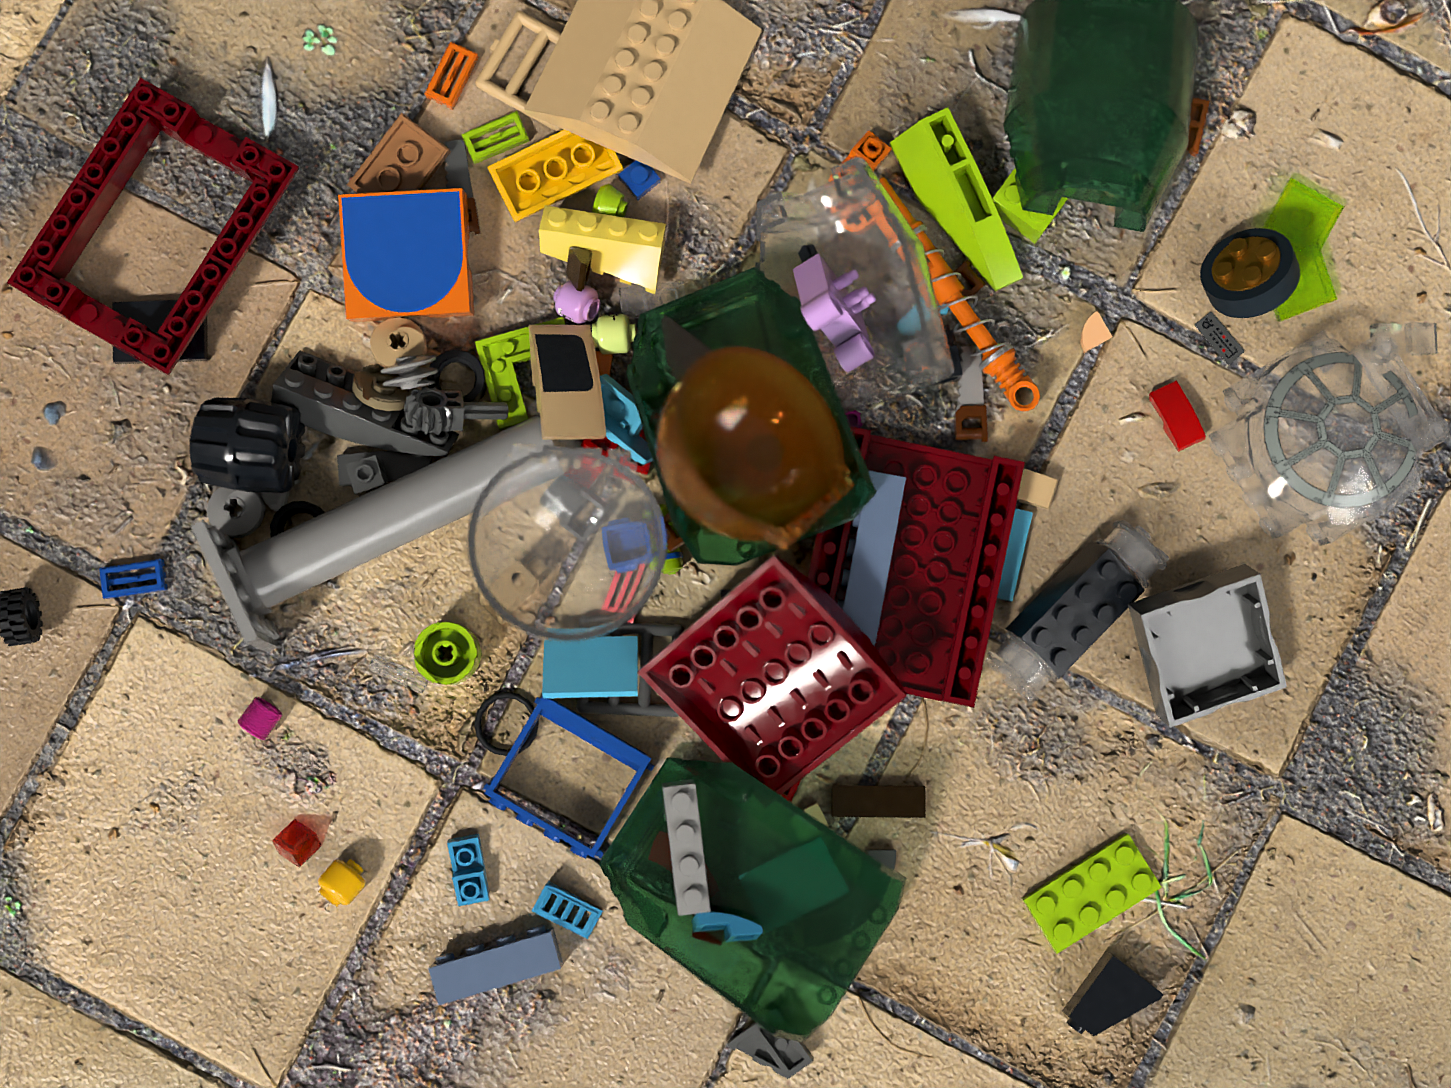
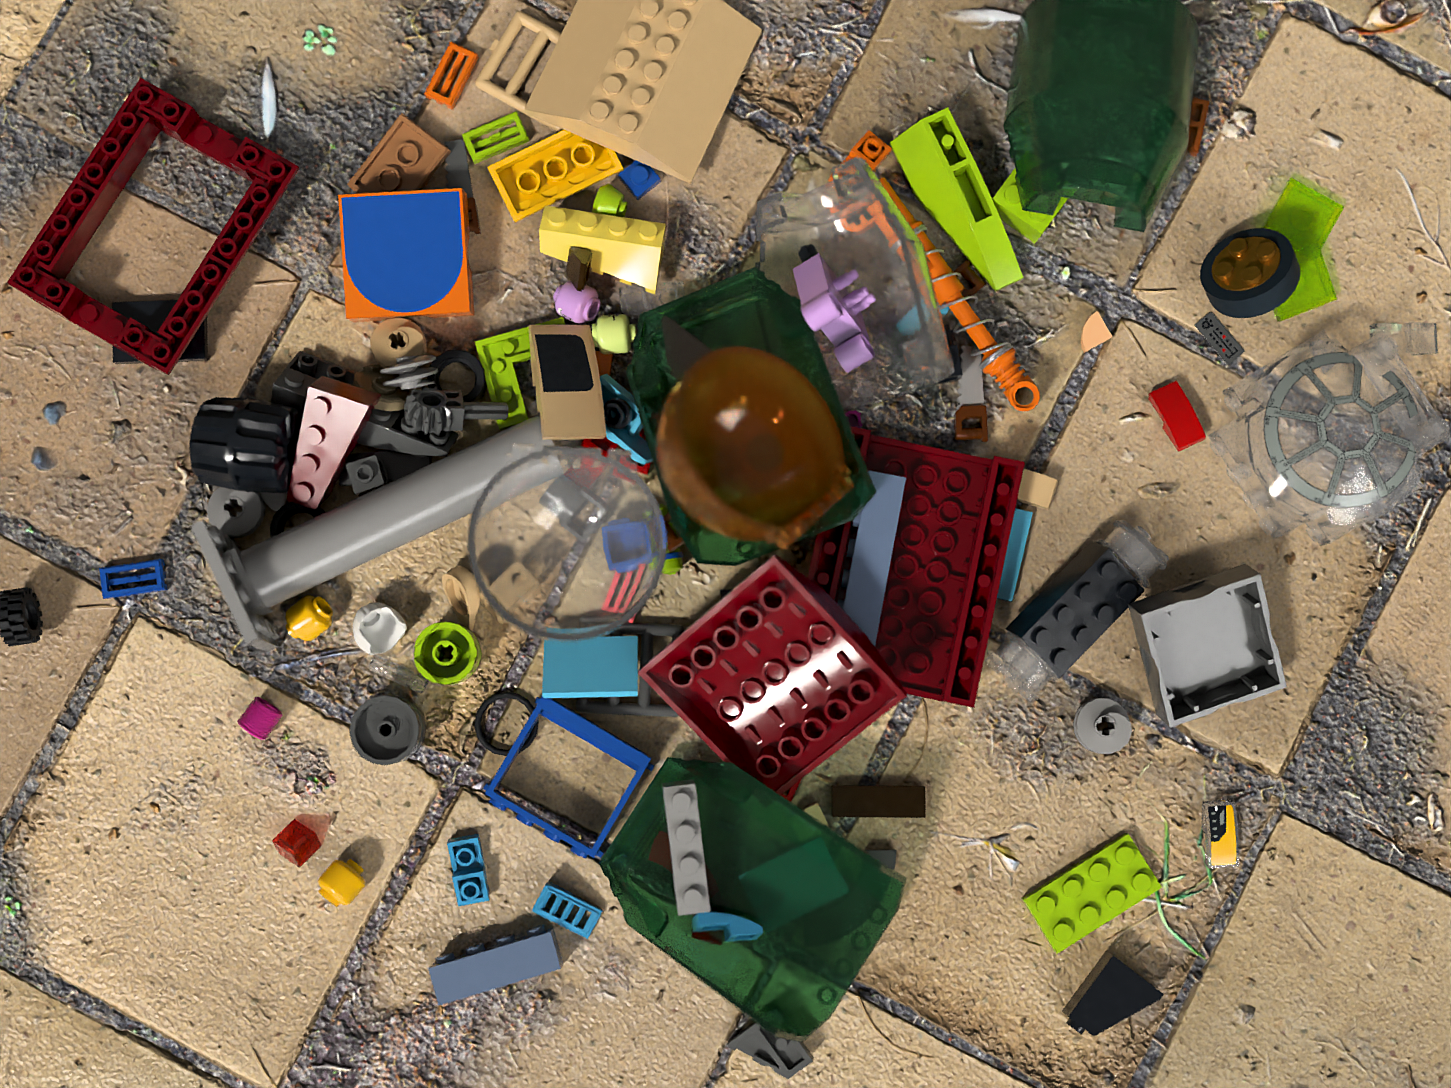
none -> yellow head [285,595,333,641]
none -> wedge [287,376,381,510]
none -> dark grey wheel [349,695,426,765]
none -> white hair [352,603,407,655]
none -> tan piece [442,566,484,631]
none -> black plate [604,398,632,429]
none -> light grey piece [1073,698,1132,754]
none -> slope [1202,799,1239,869]

